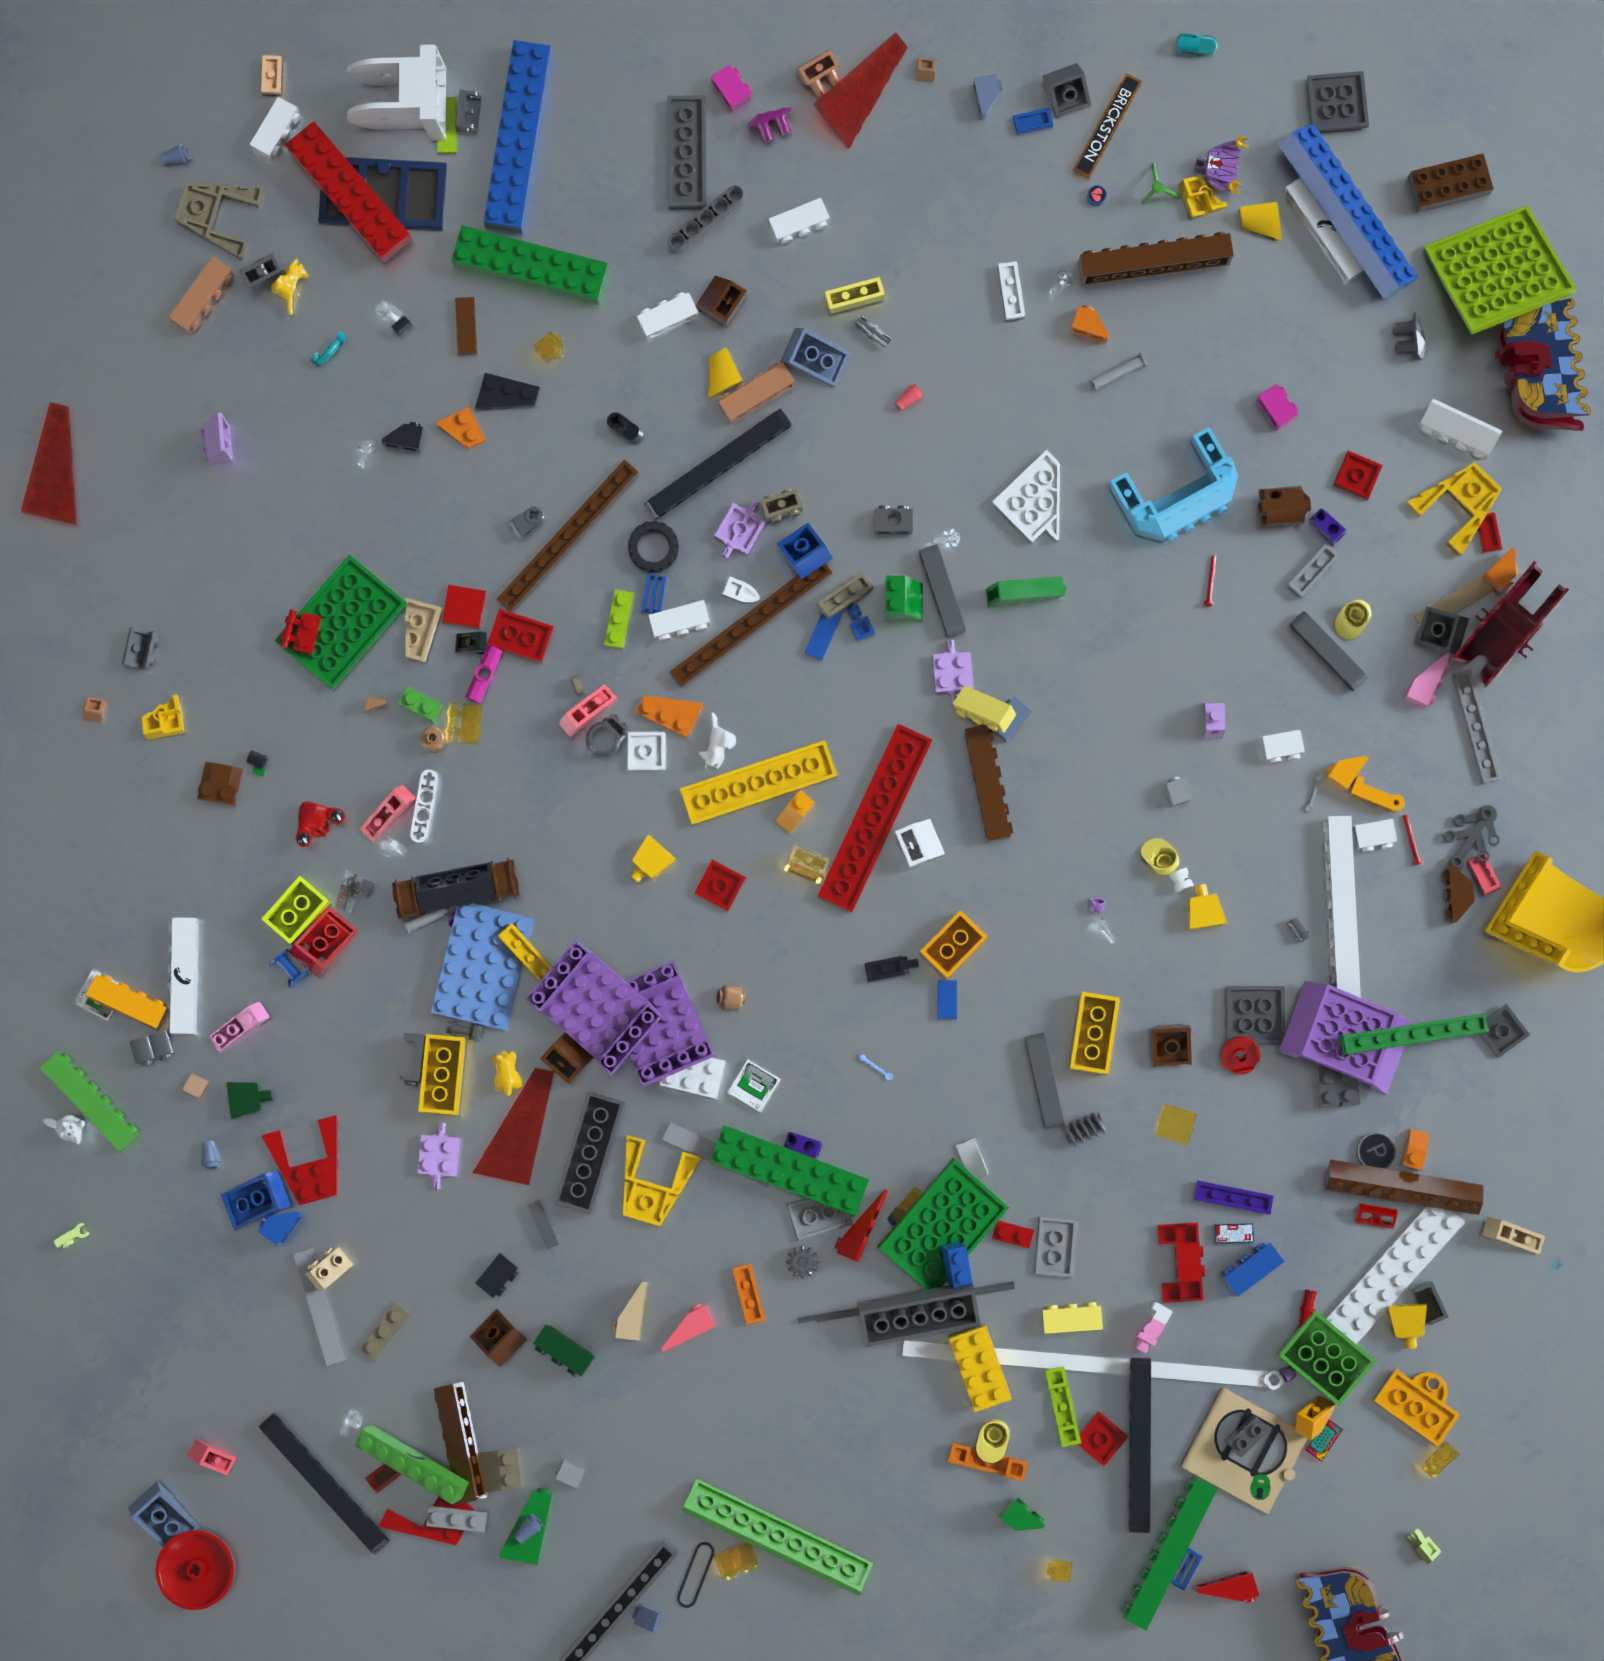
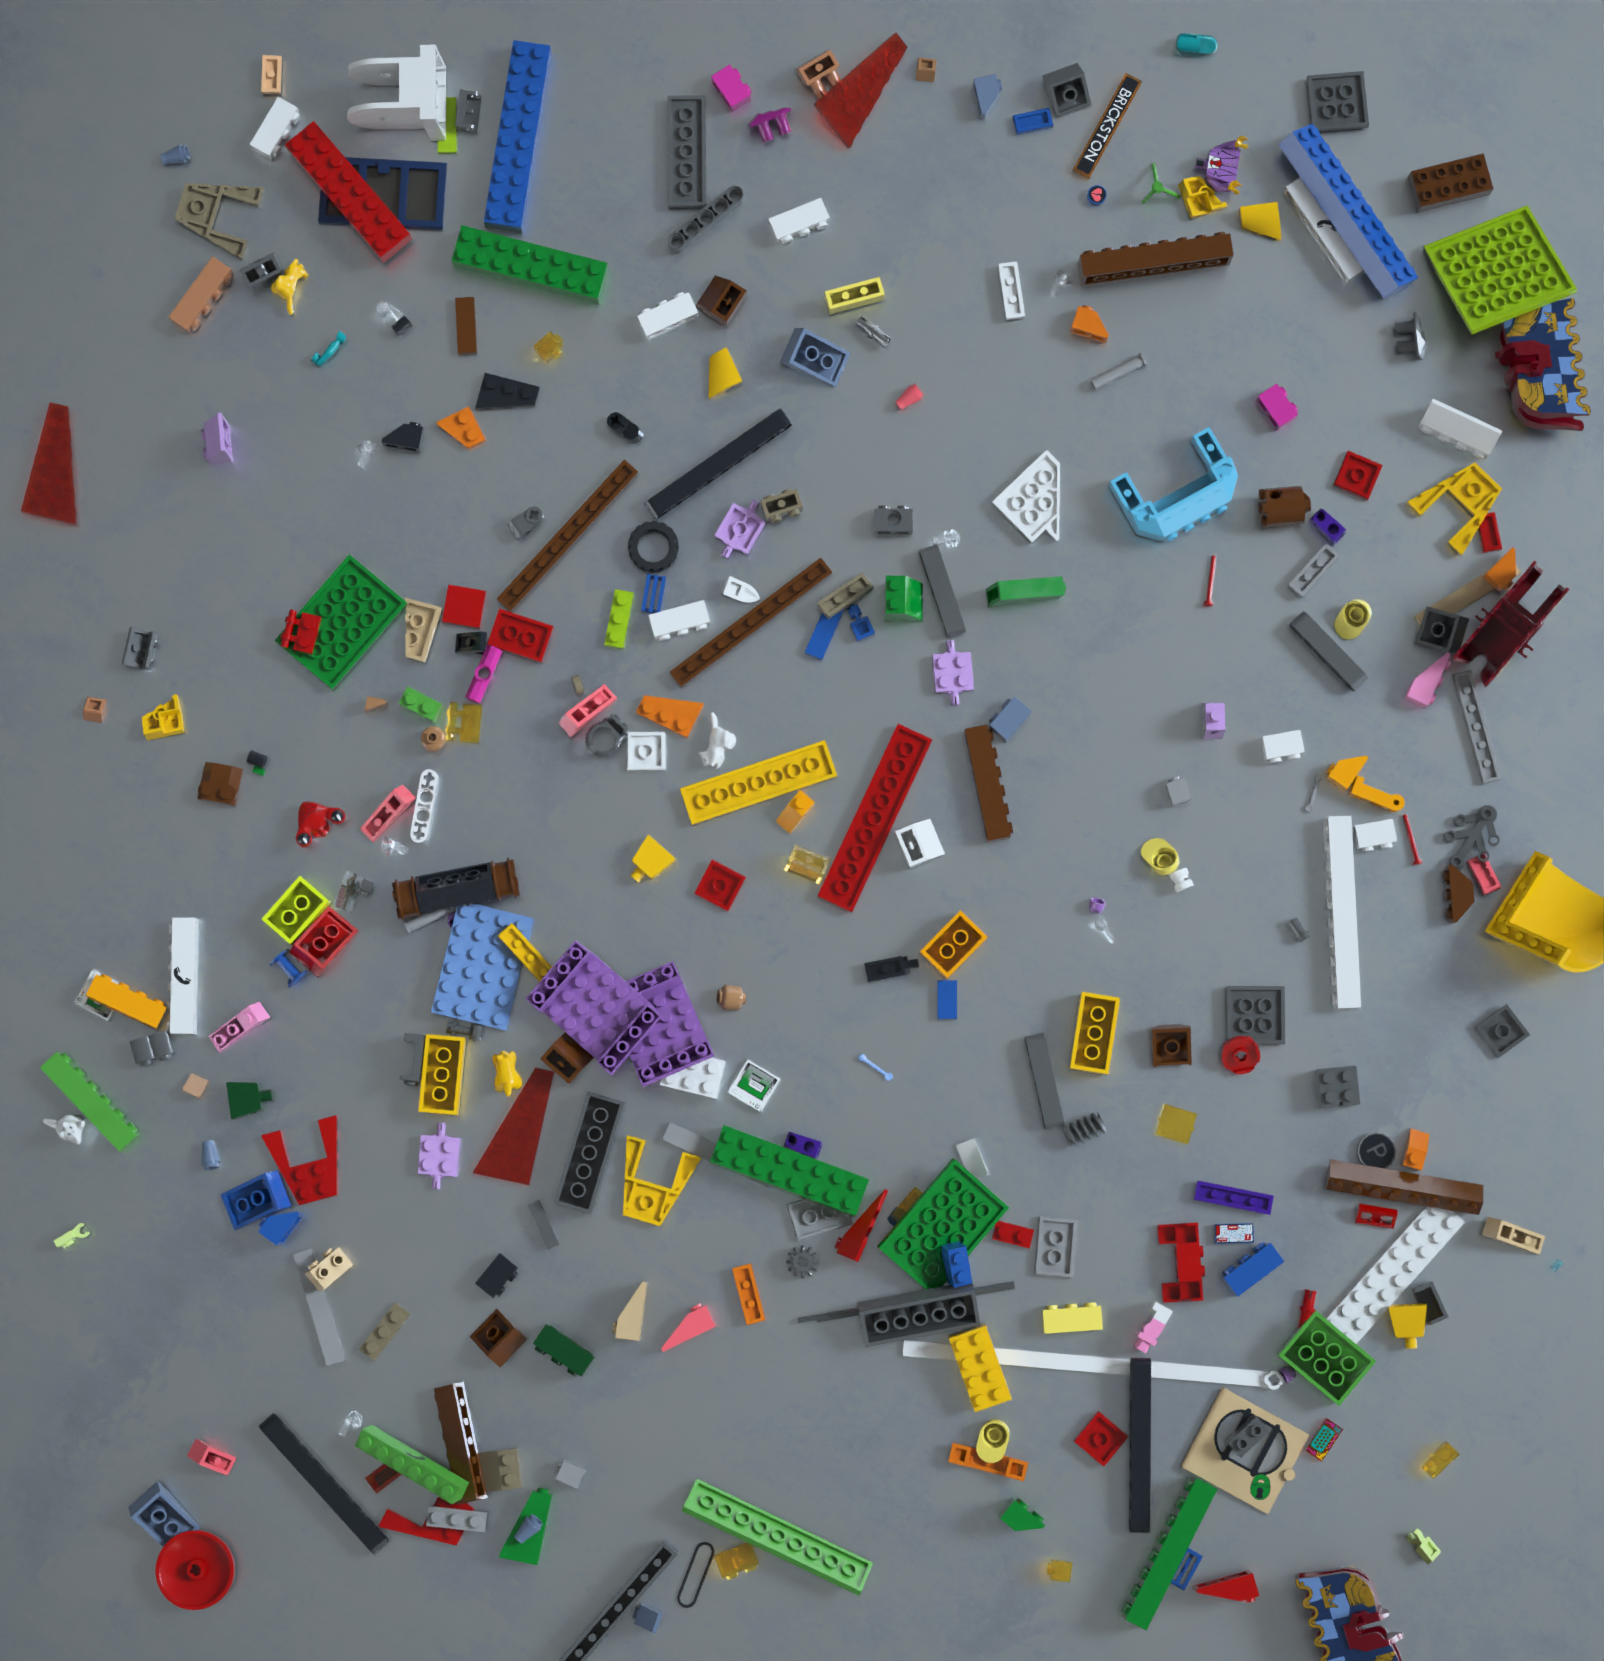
nougat brick [719,363,795,424] -> none
blue brick [777,523,833,579] -> none
light yellow brick [953,686,1016,733] -> none
lime slope [1045,1366,1081,1448] -> none
yellow torso [1188,884,1226,930] -> none
medium lavender slope [1279,981,1412,1095] -> none
light orange slope [1295,1395,1335,1440] -> none
green tile [1339,1013,1488,1055] -> none
light orange plate [1373,1369,1460,1447] -> none

